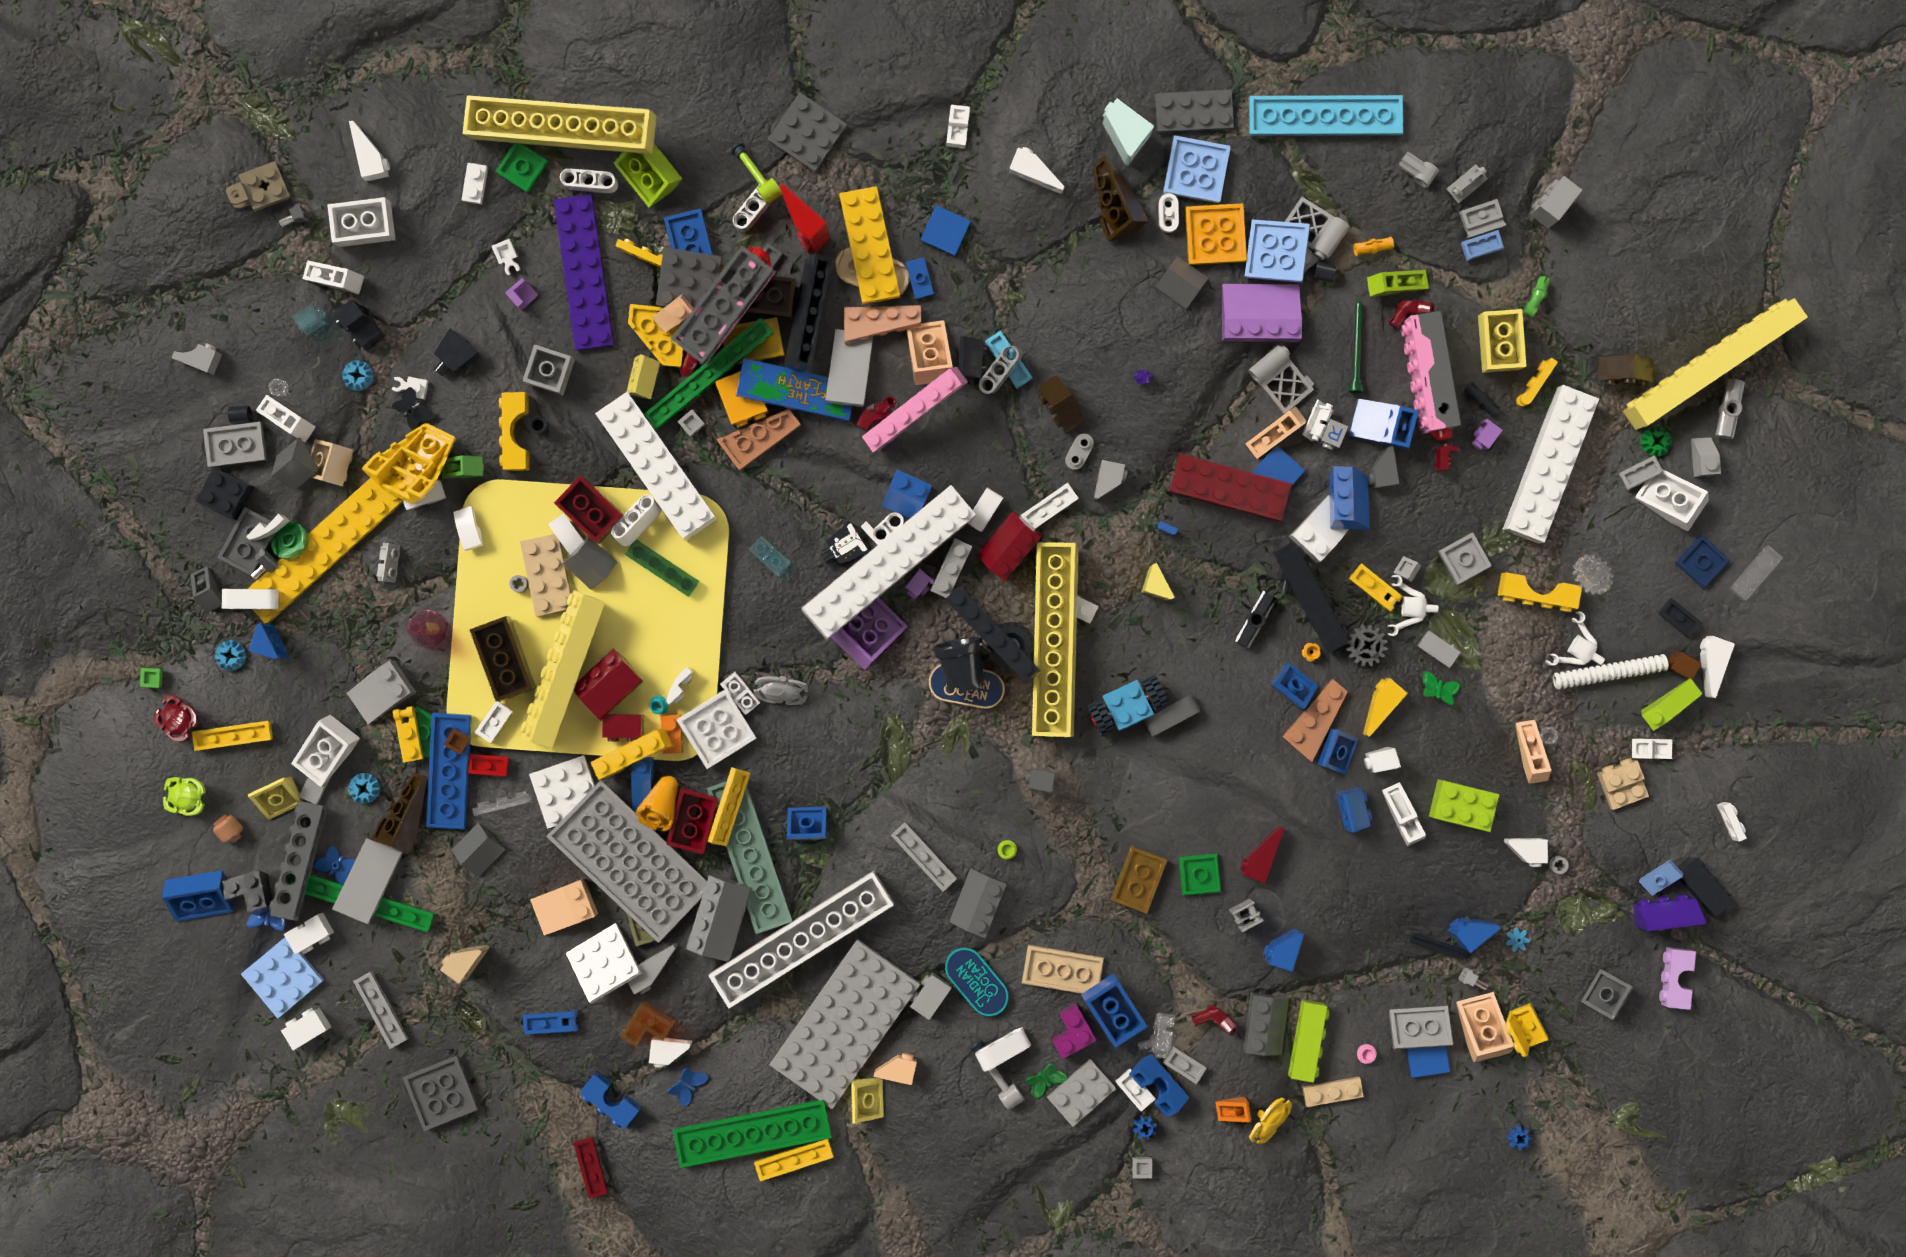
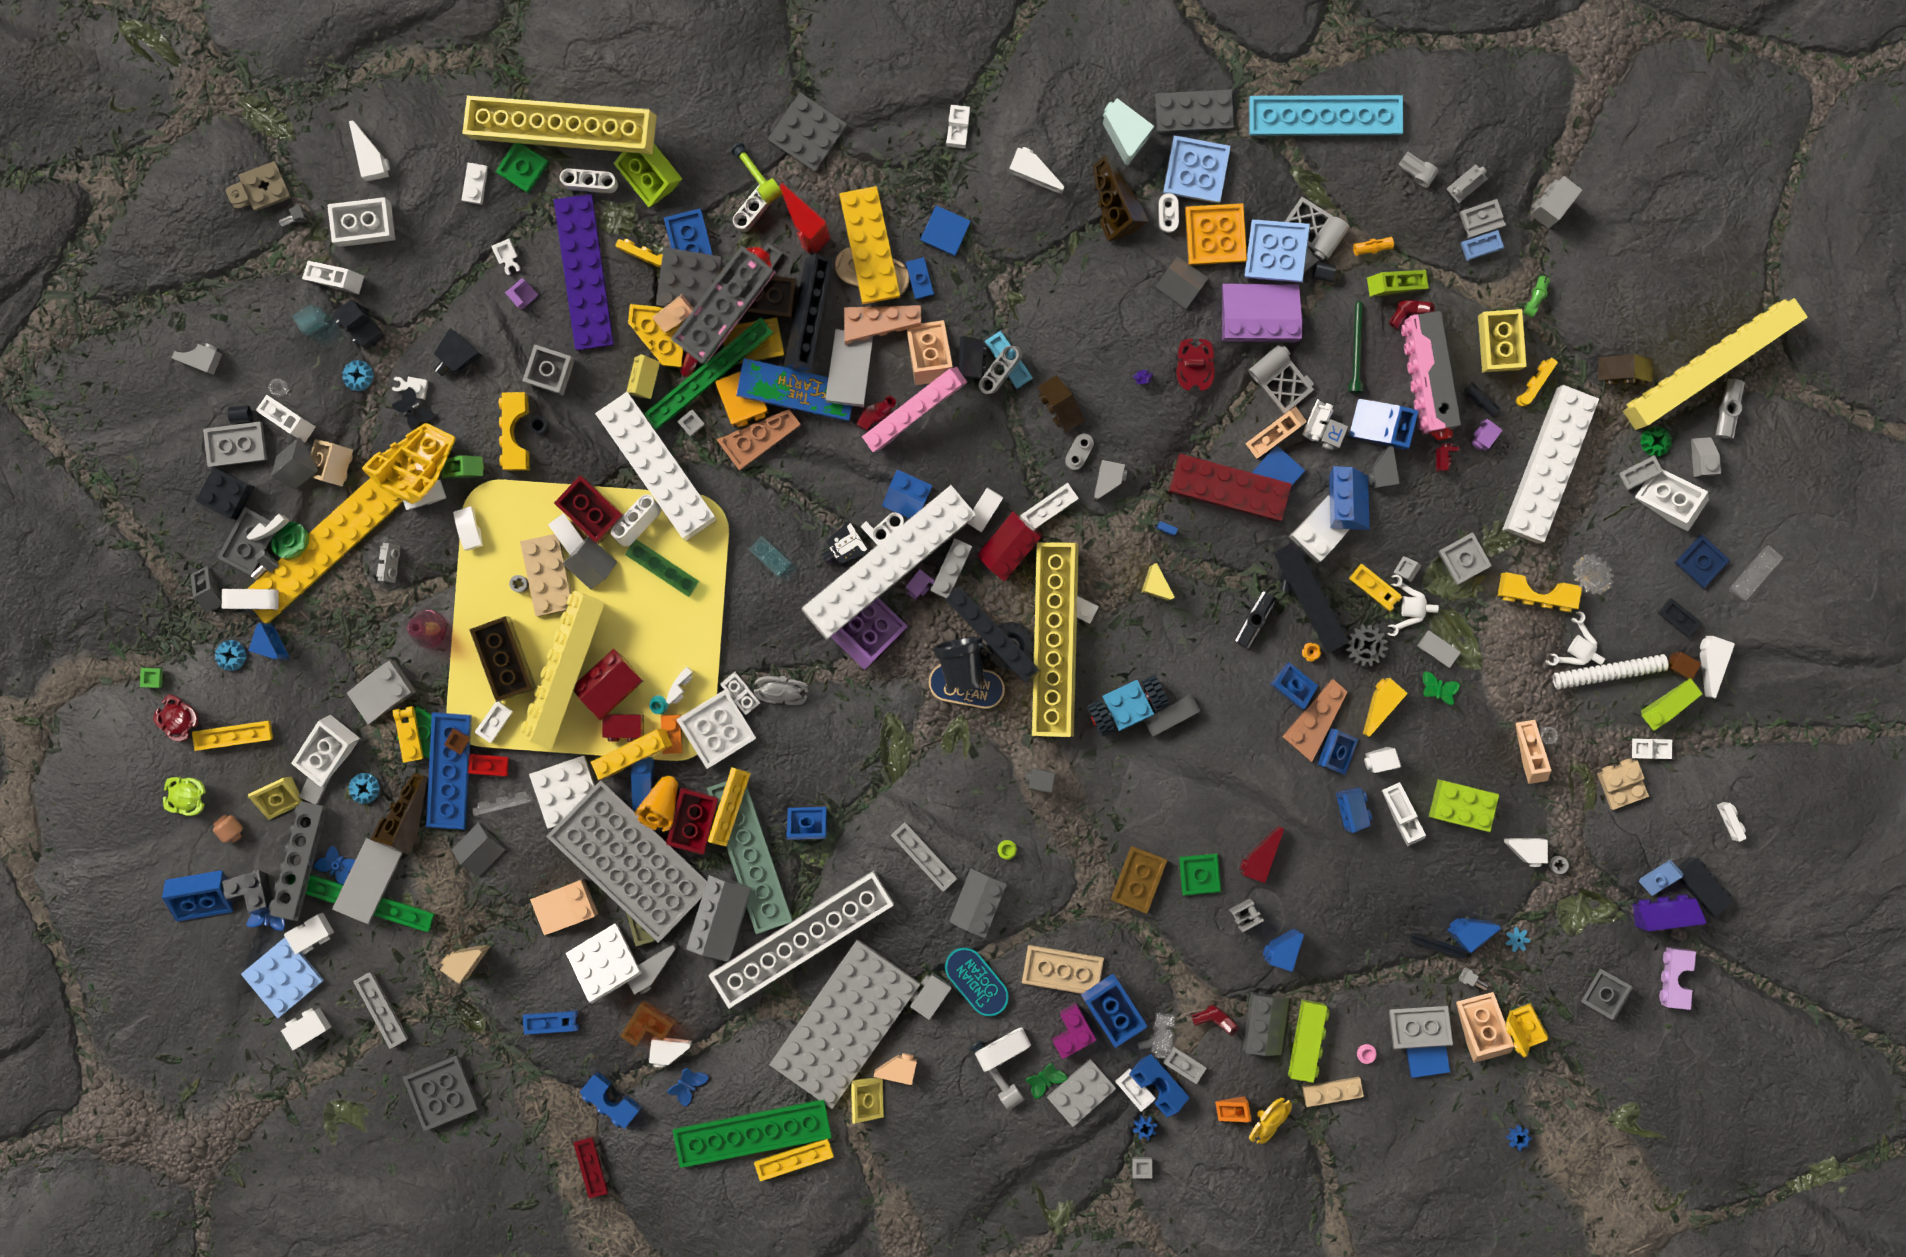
none -> dark red shield [1176,338,1215,391]

